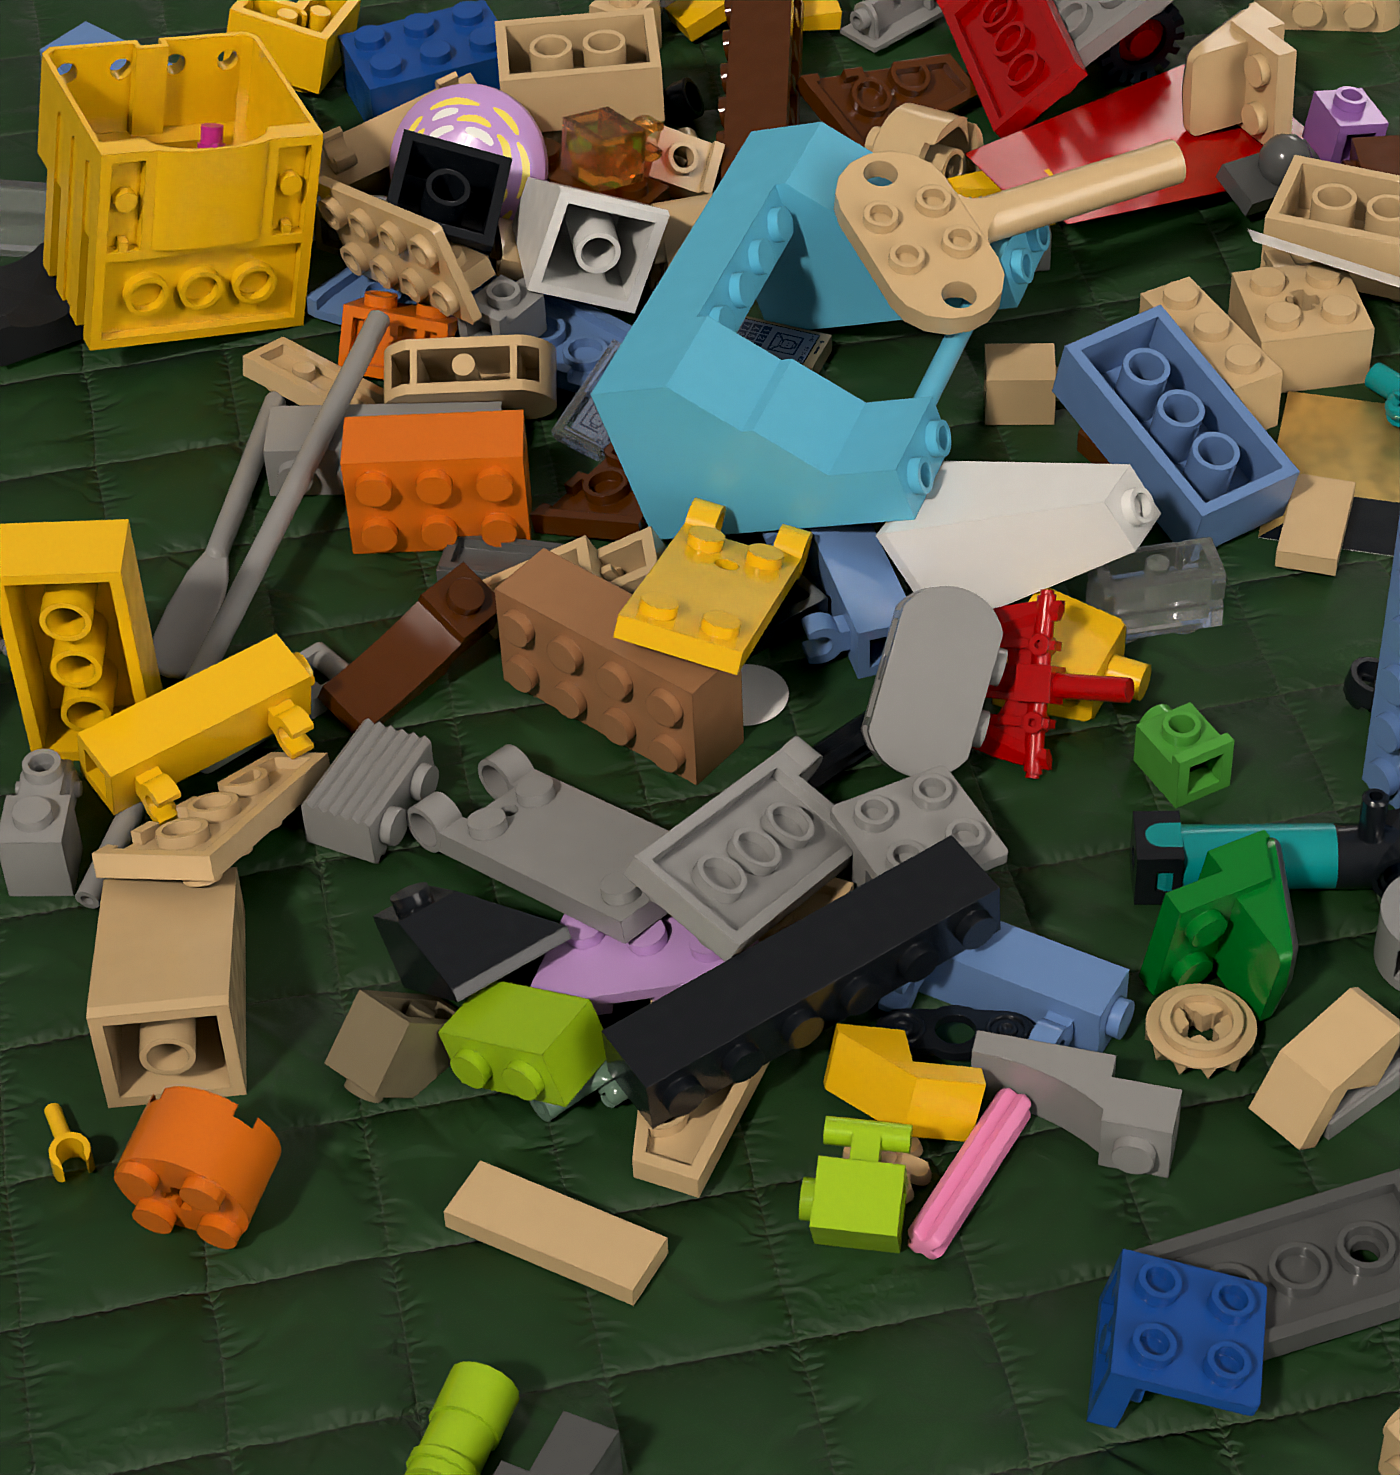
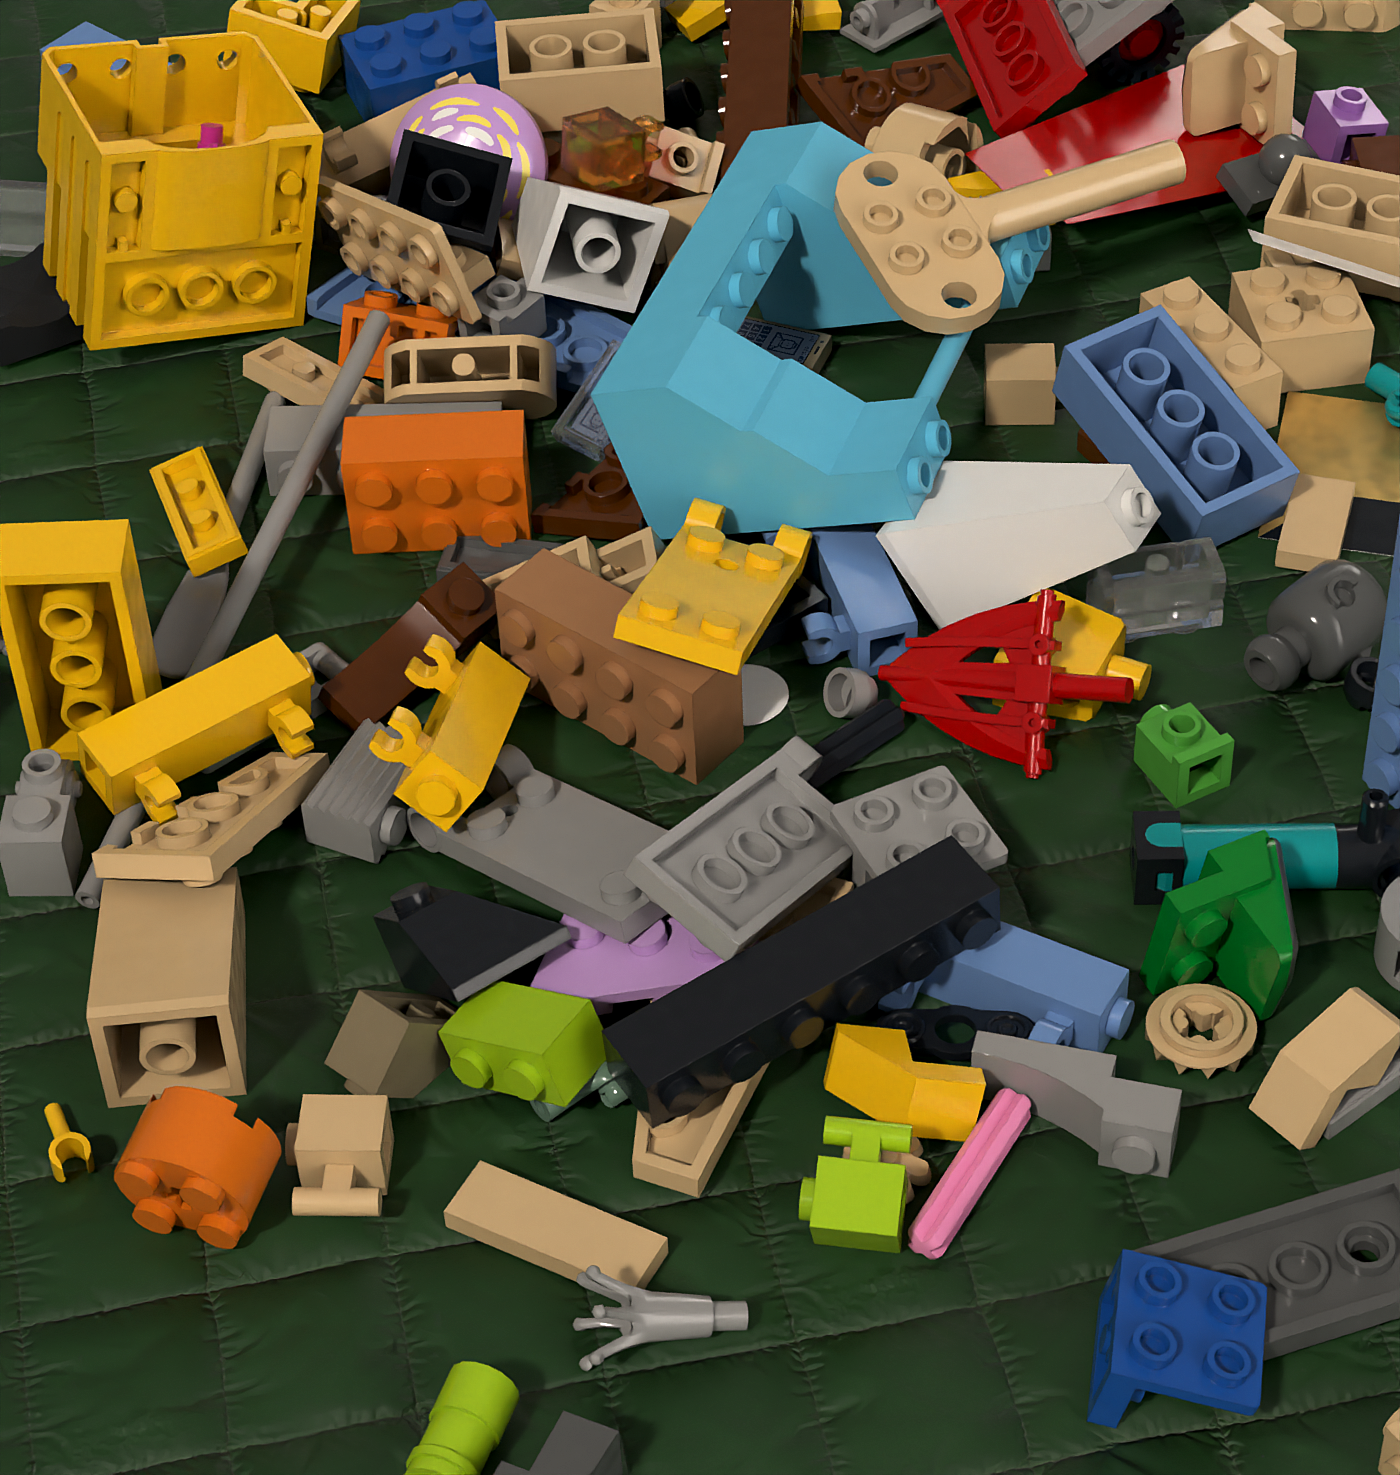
light grey brick [861,586,1008,776] -> none
none -> yellow tile [149,446,249,578]
none -> tan brick [285,1094,394,1217]
none -> yellow brick [369,634,531,832]
none -> light grey piece [573,1265,748,1371]
none -> light grey hinge [823,667,879,718]
none -> dark grey piece [1243,559,1387,691]

